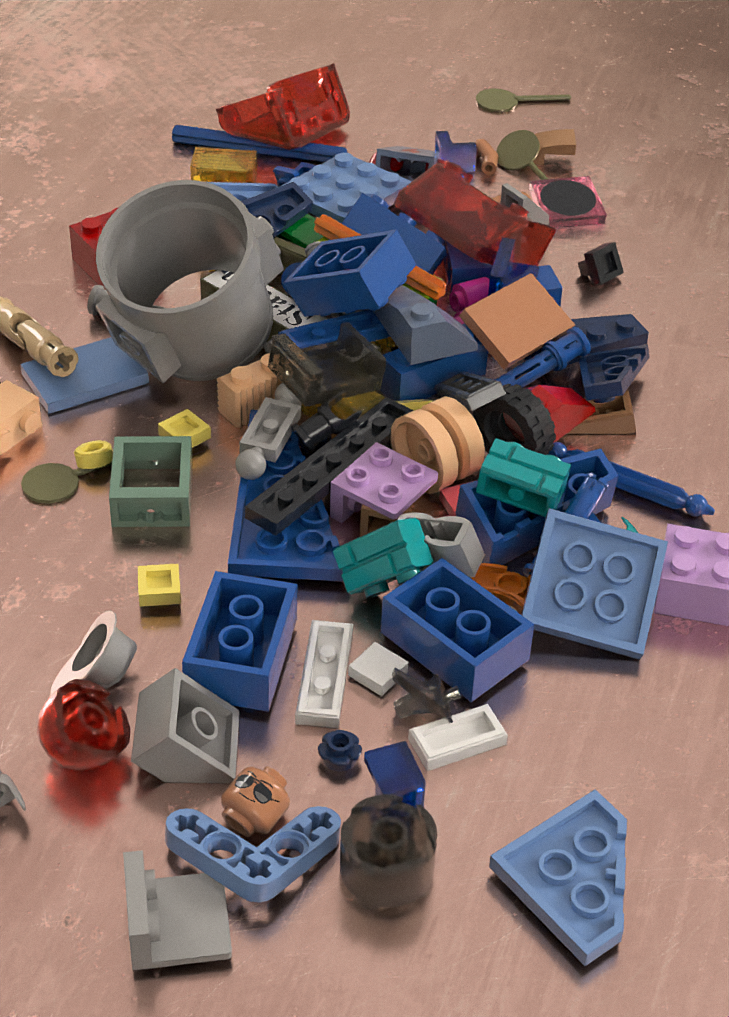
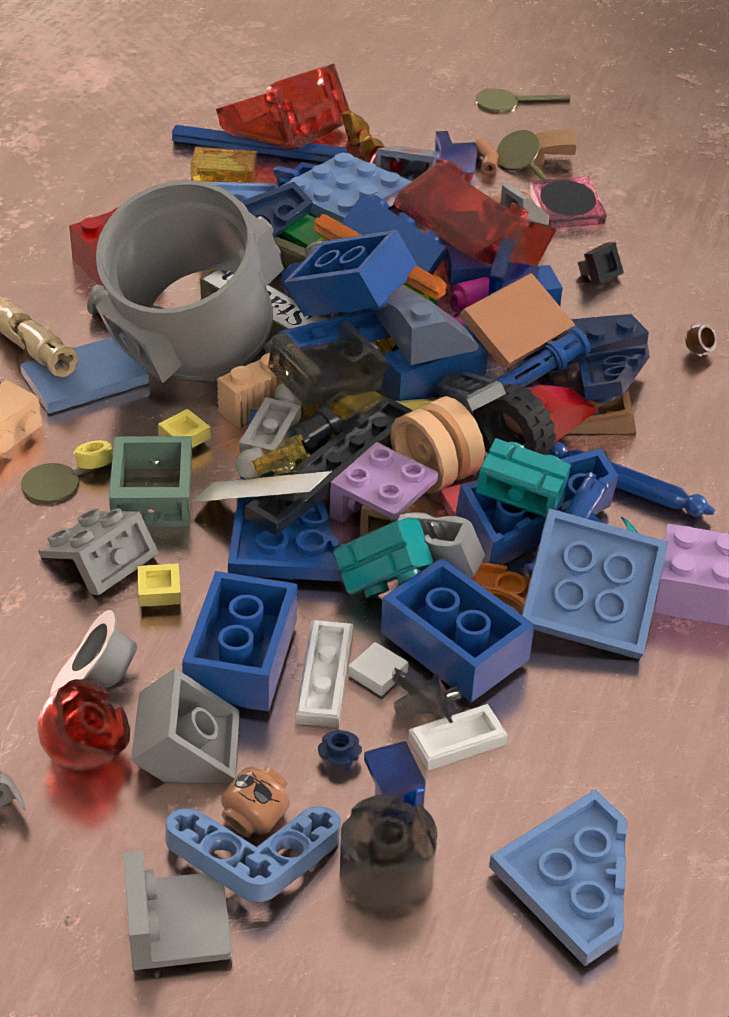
none -> light grey bracket [38,509,159,595]
none -> white sticker [191,471,332,502]
none -> clear yellow plate [252,434,310,476]
none -> pearl gold piece [341,110,385,162]
none -> reddish brown plate [685,323,717,357]

